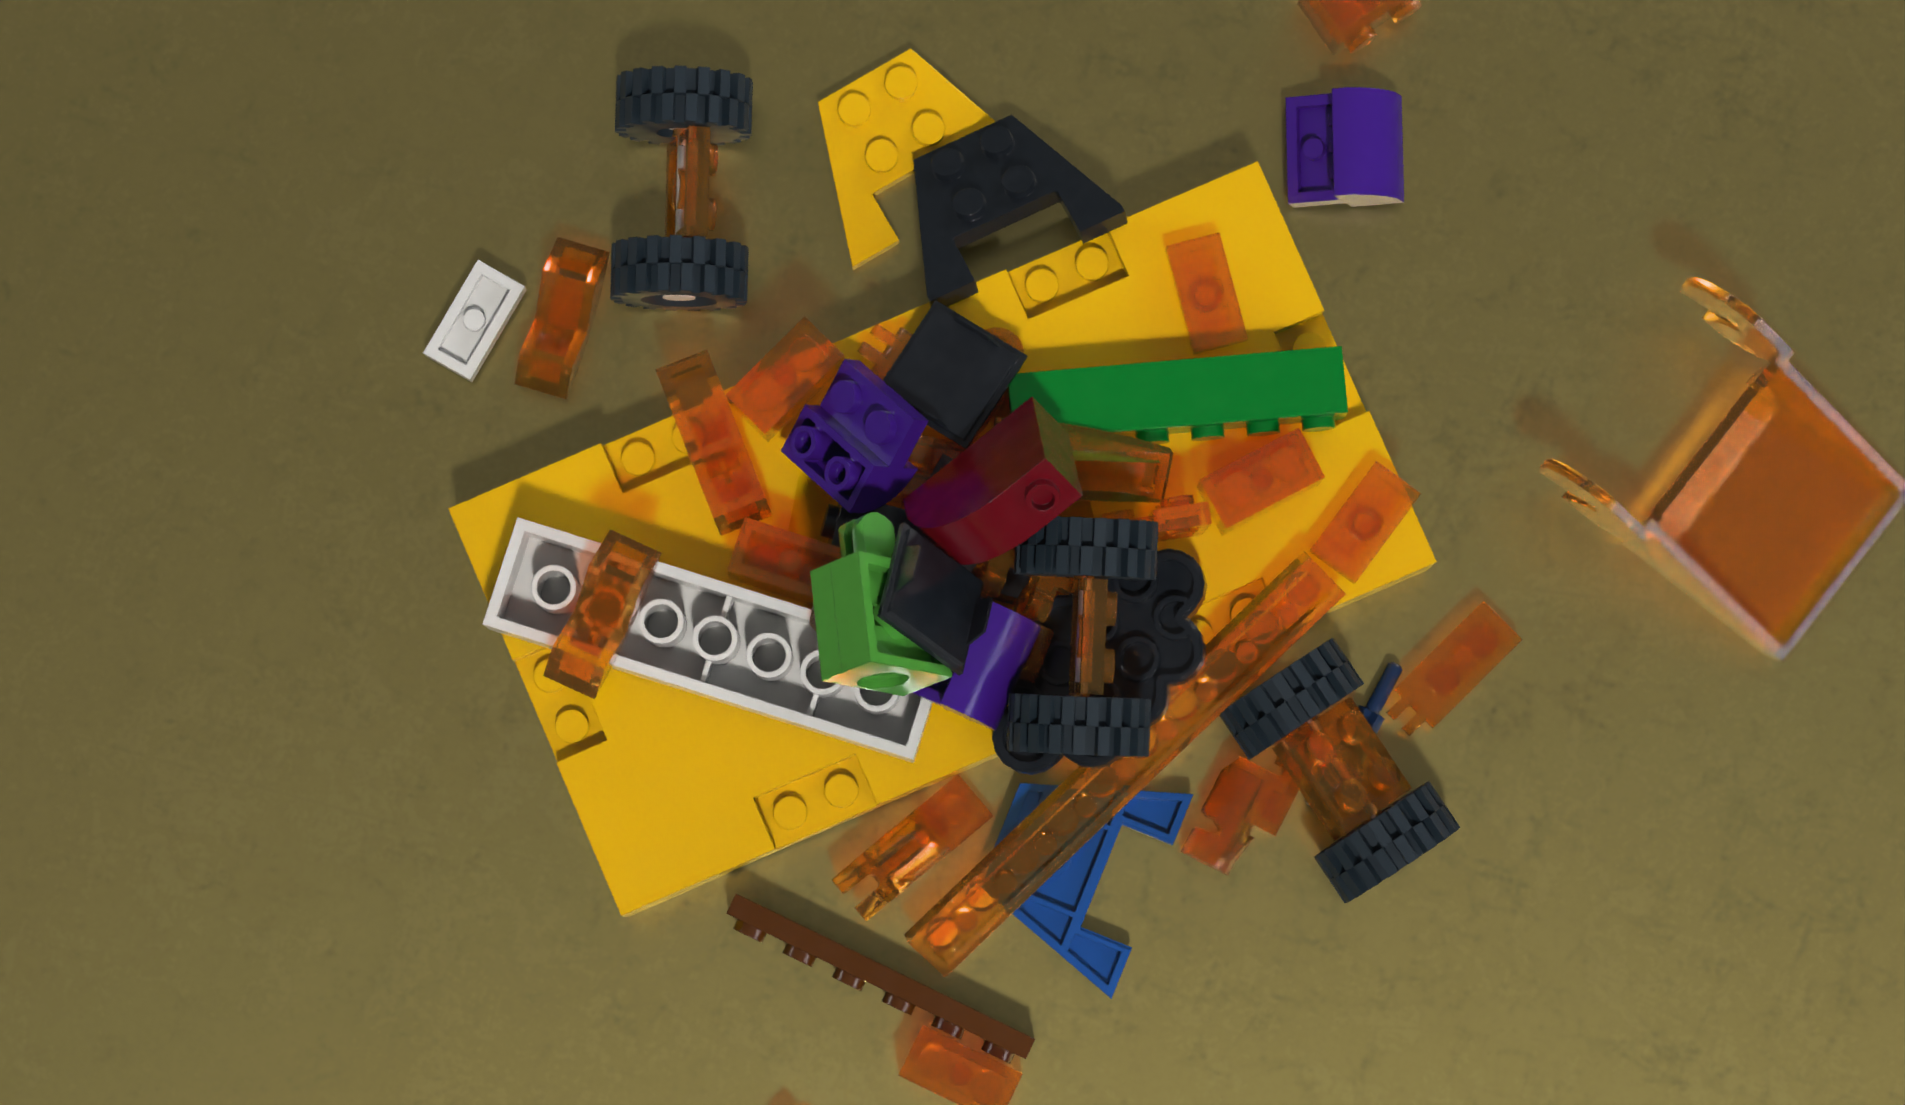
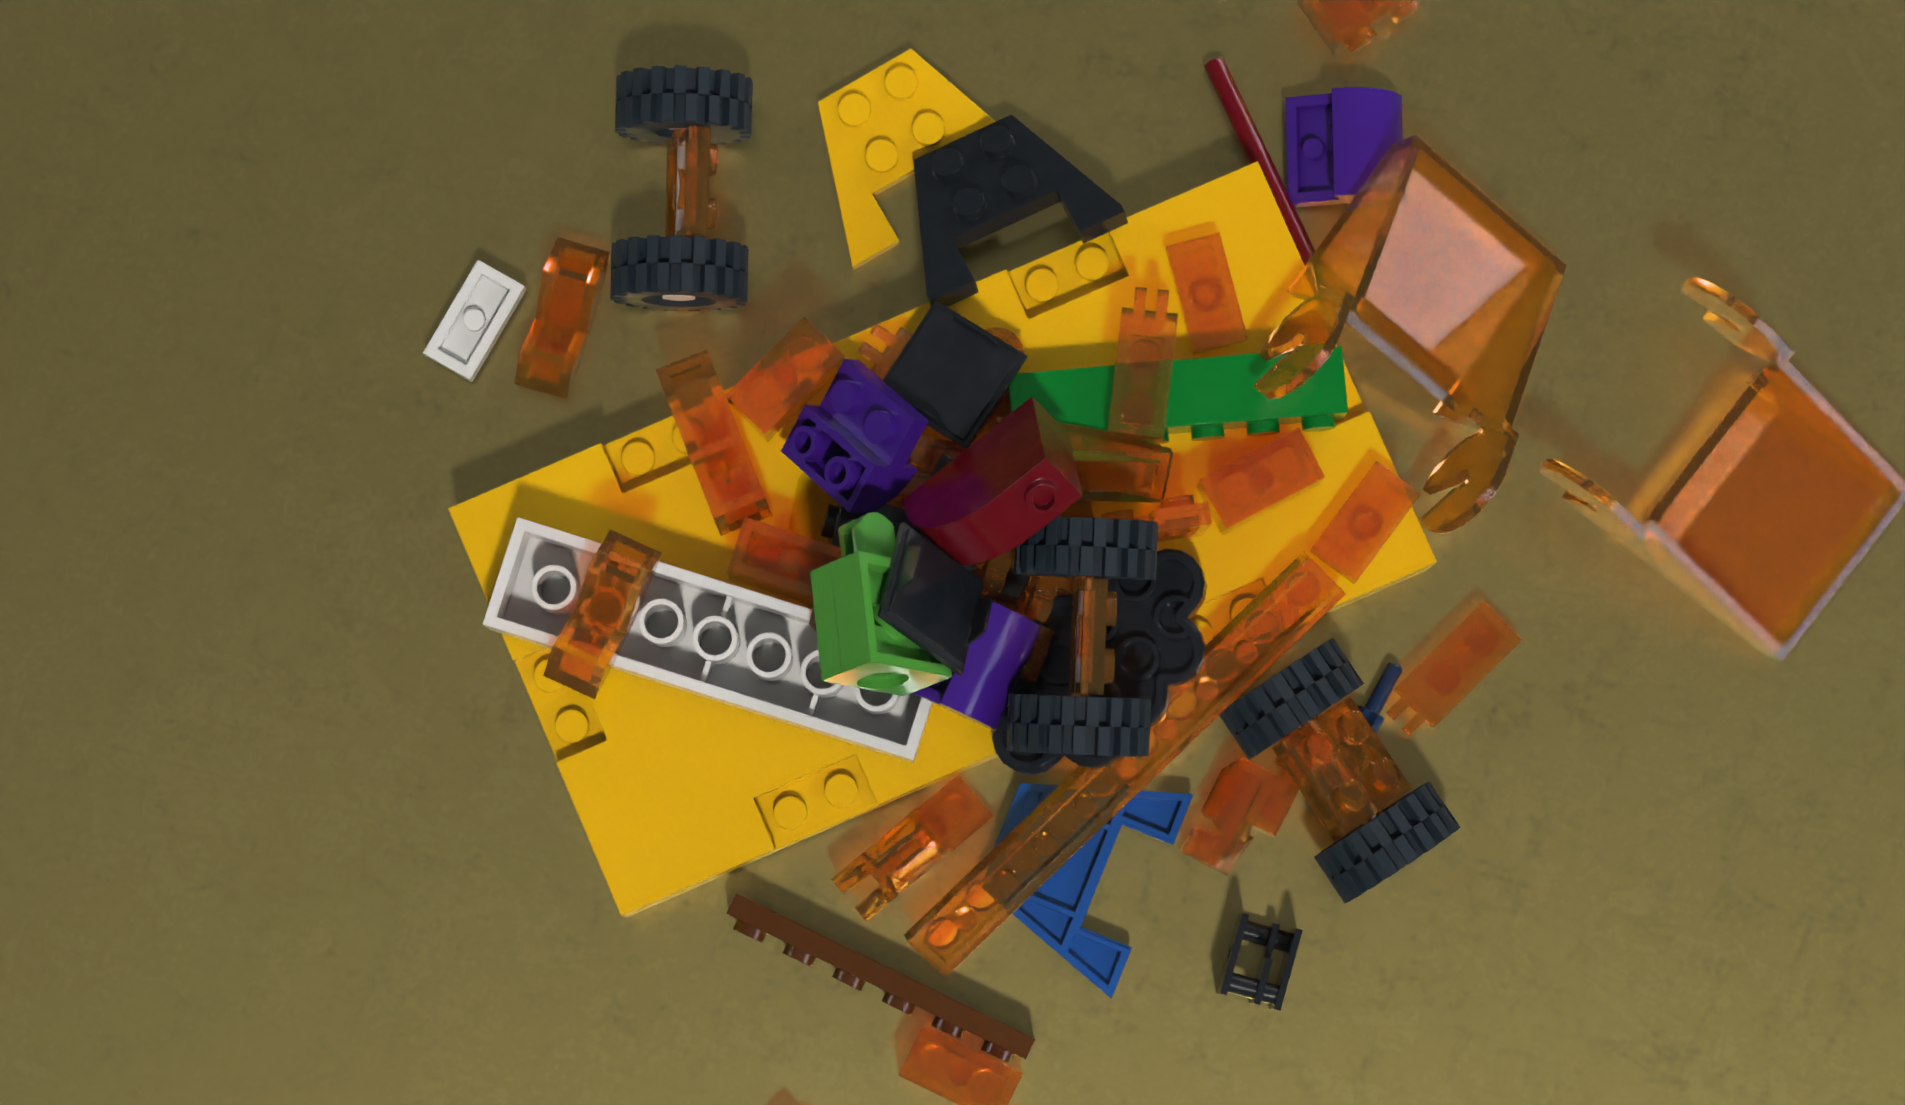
none -> clear orange hinge [1107,287,1178,442]
none -> dark red piece [1204,57,1335,302]
none -> black piece [1216,913,1303,1011]
none -> clear orange piece [1253,134,1567,534]

